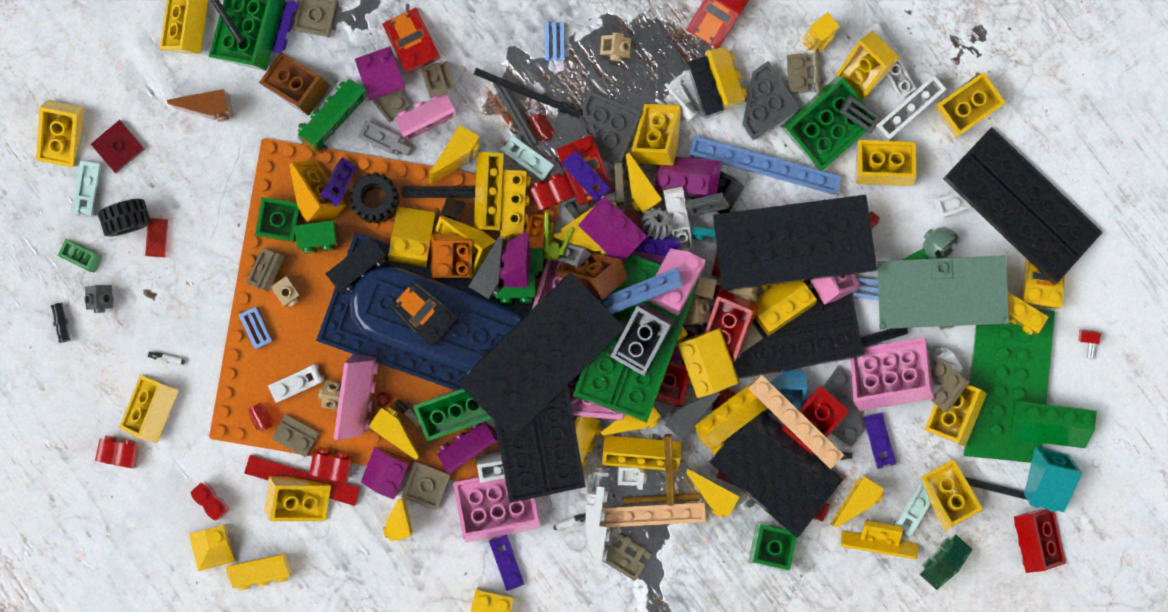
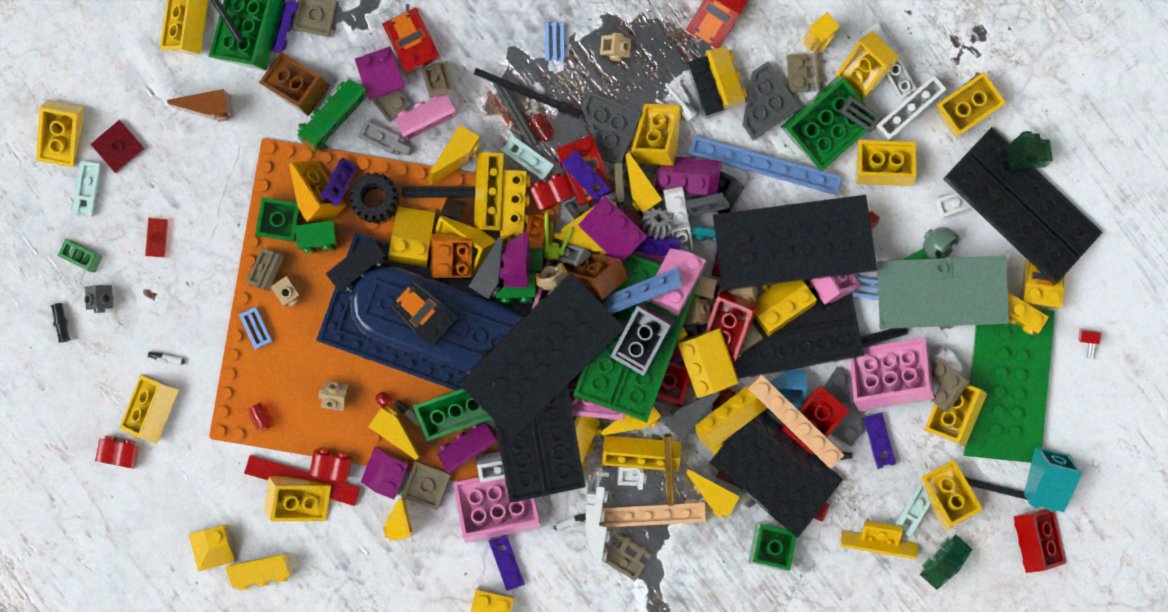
black tyre [98,198,151,237] -> none
red brick [190,482,230,521] -> none
white plate [268,363,325,403] -> none
dark tan plate [272,414,319,457] -> none
bright pink slope [334,354,379,440] -> none
pearl gold bar [623,493,700,505] -> none
yellow slope [830,476,884,528] -> none
green slope [1011,401,1097,448] -> none
none -> tan hair [535,263,568,291]
none -> clear green brick [1007,131,1053,168]

